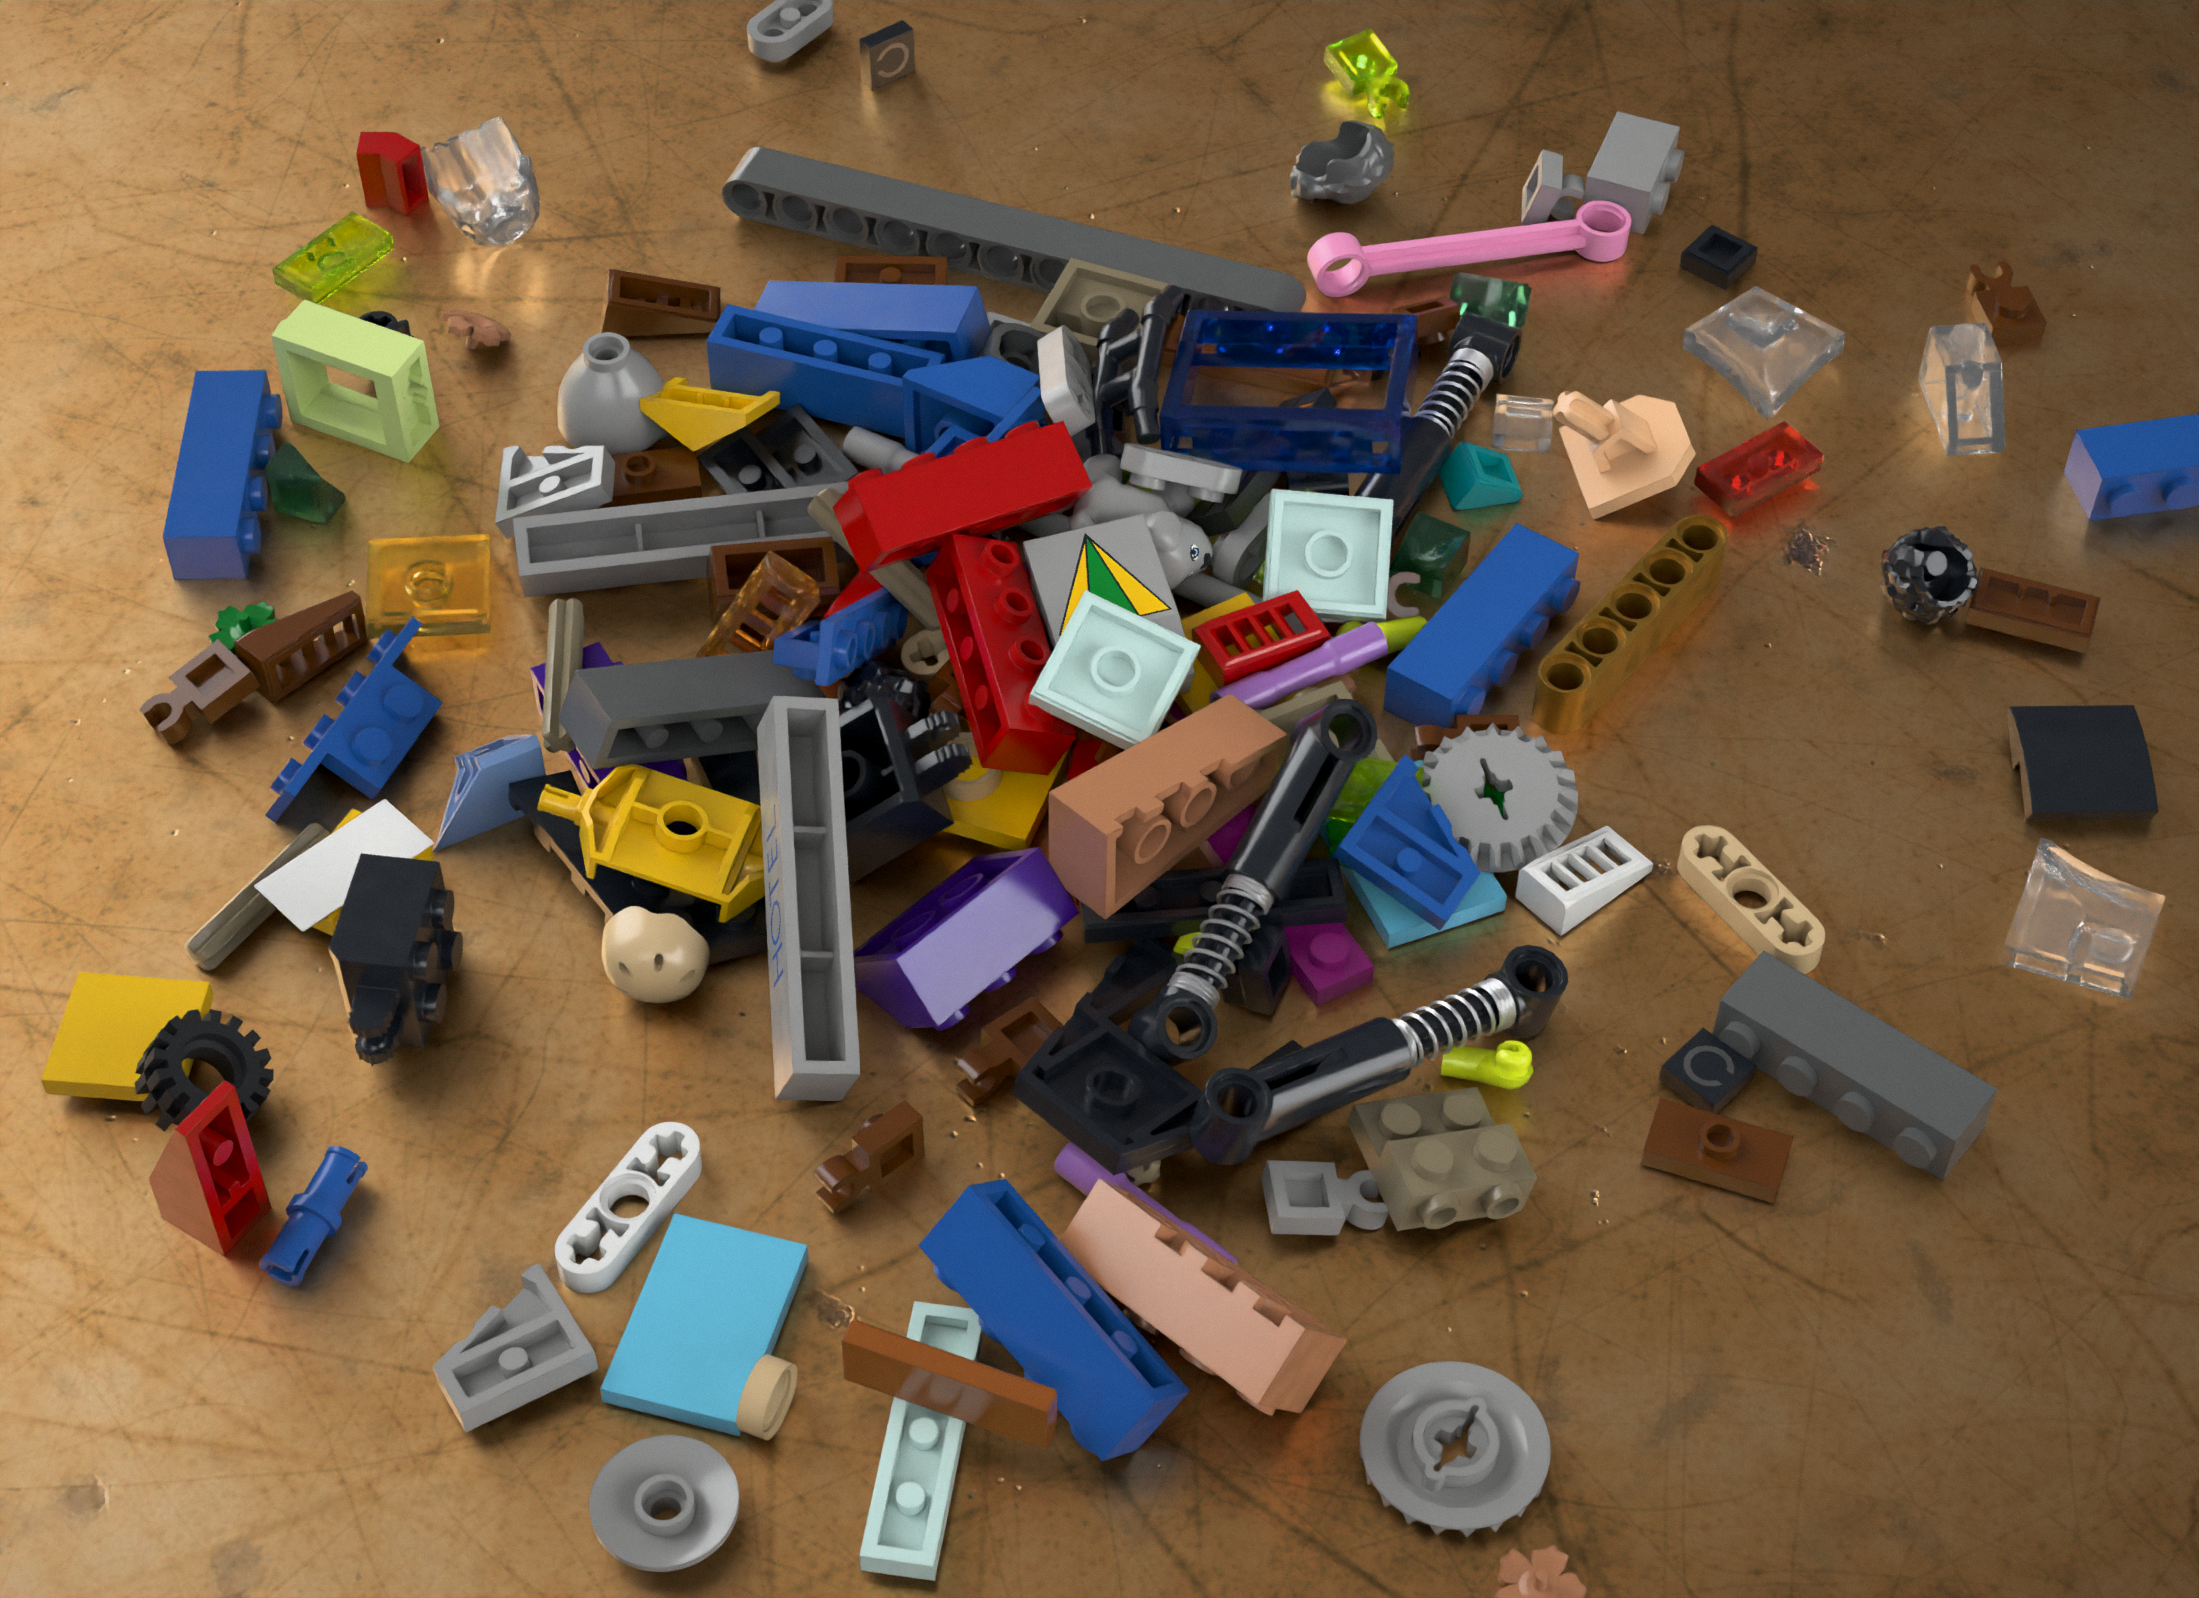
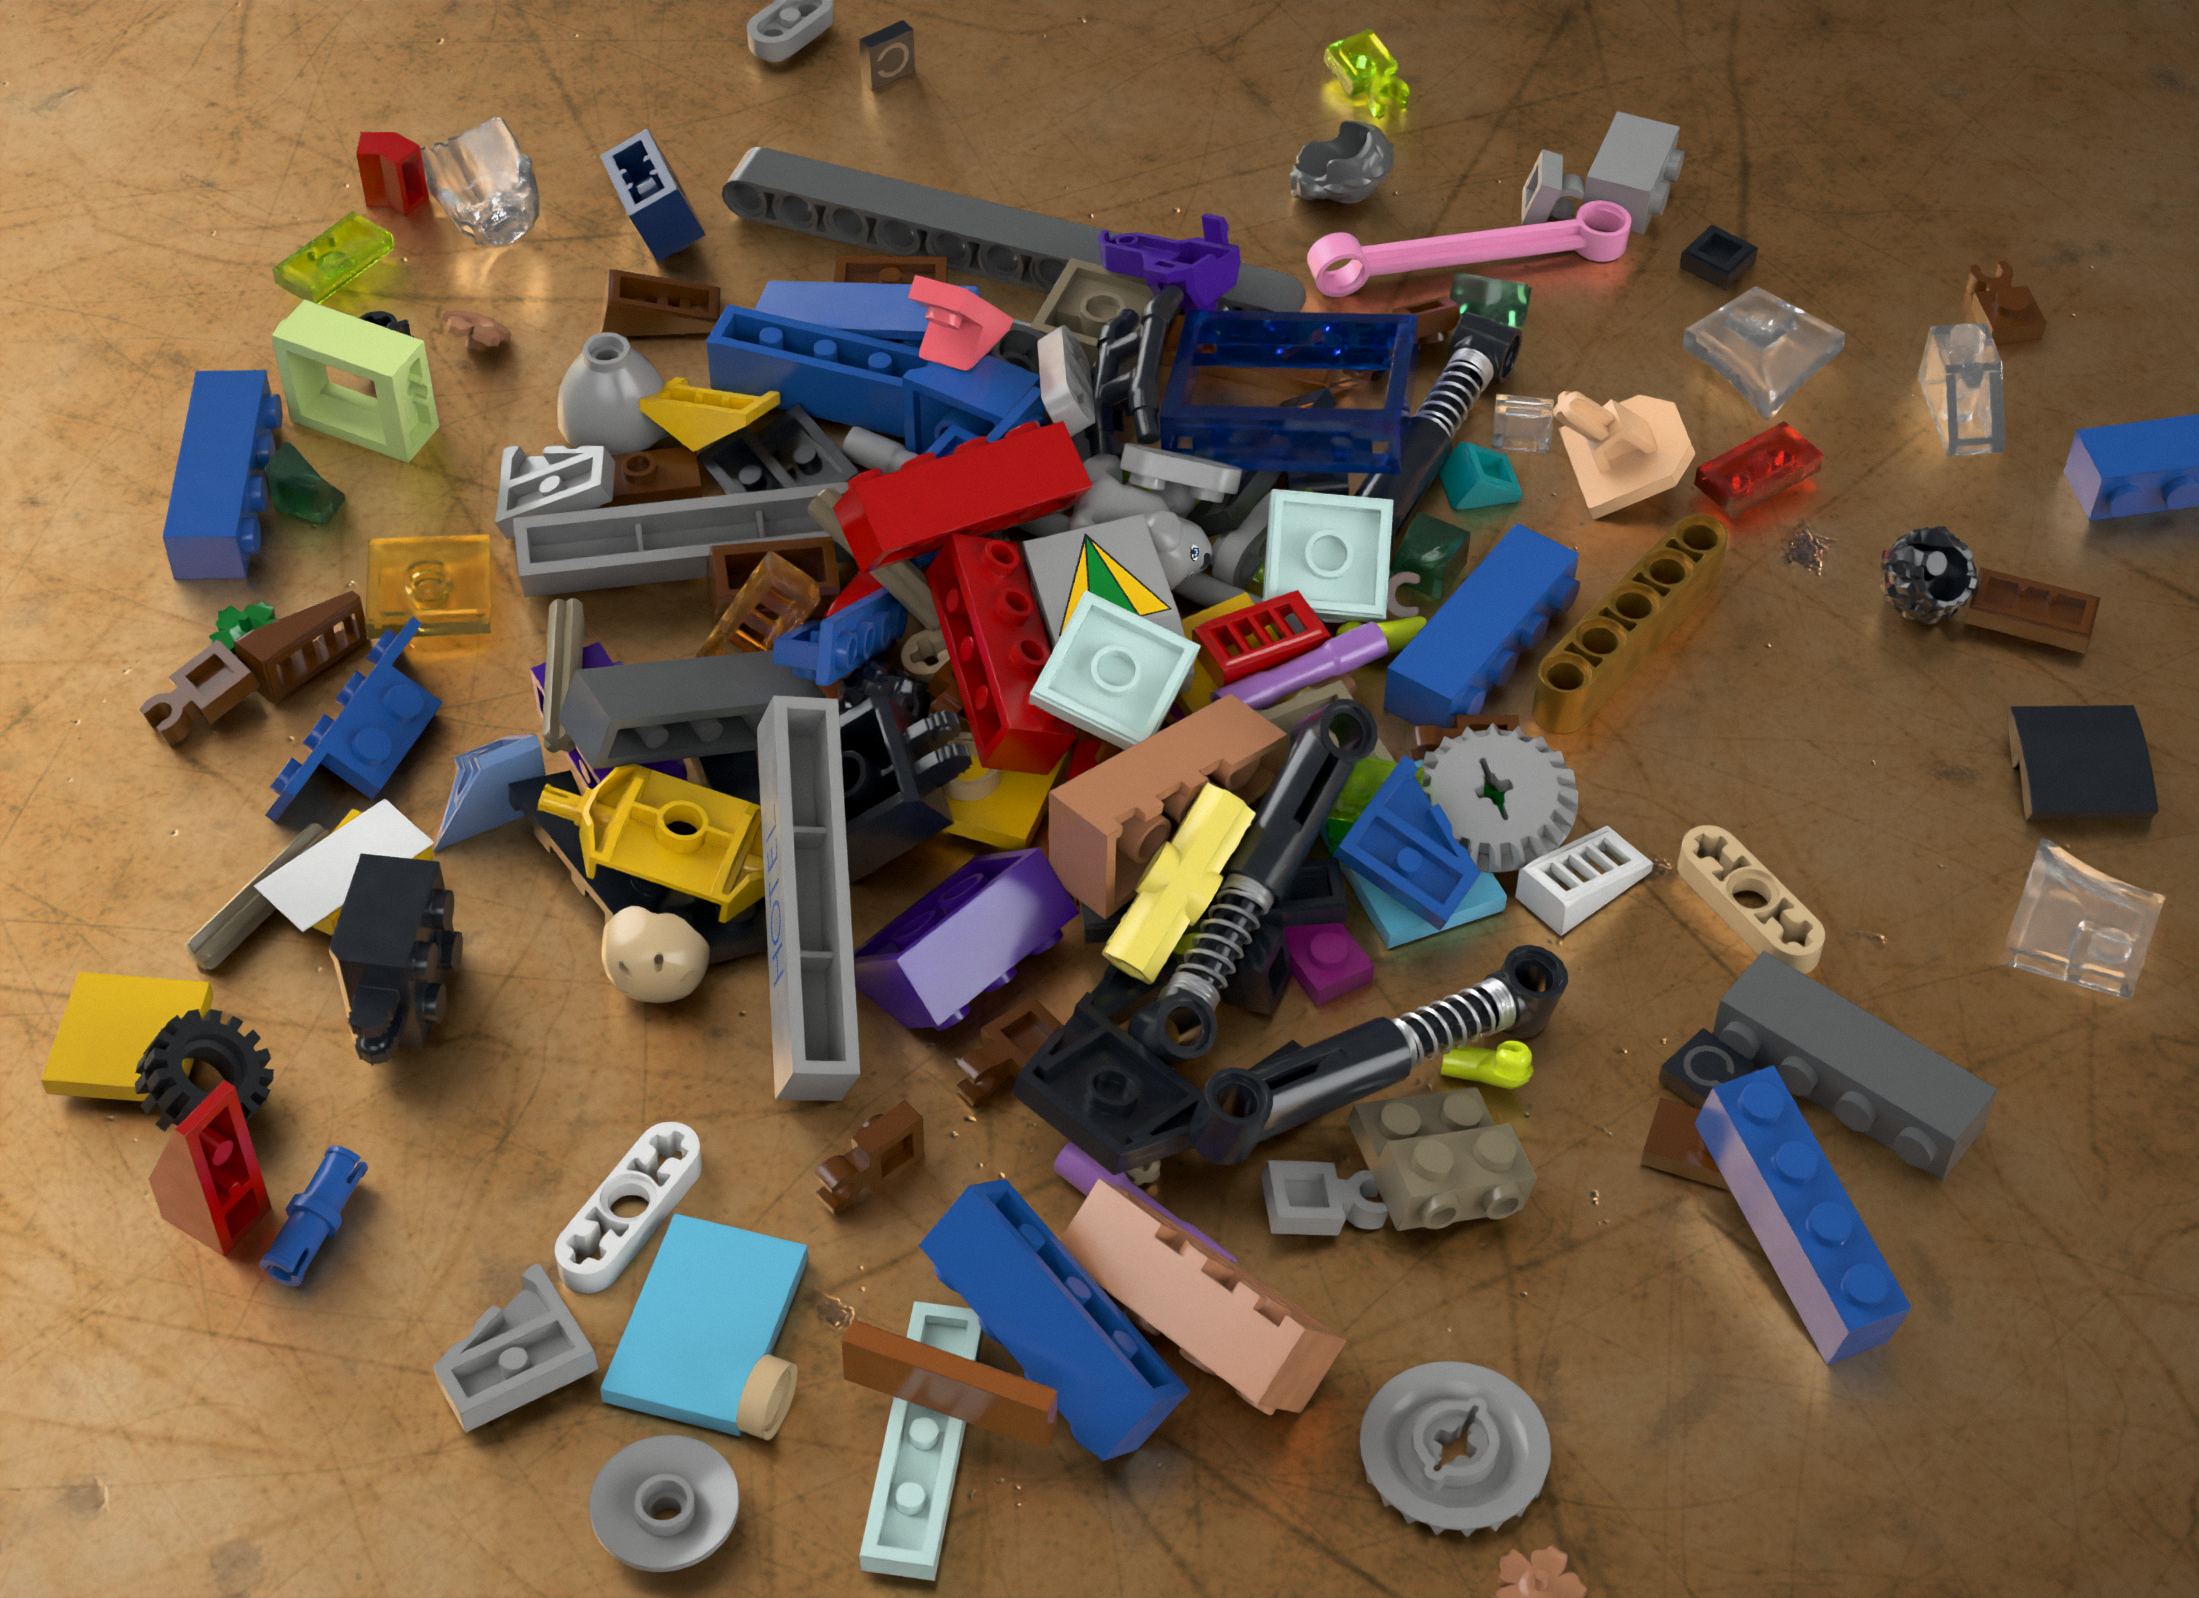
none -> dark blue brick [600,128,706,262]
none -> coral slope [908,275,1013,371]
none -> dark purple piece [1098,213,1241,316]
none -> light yellow piece [1101,783,1256,984]
none -> blue brick [1694,1065,1912,1365]

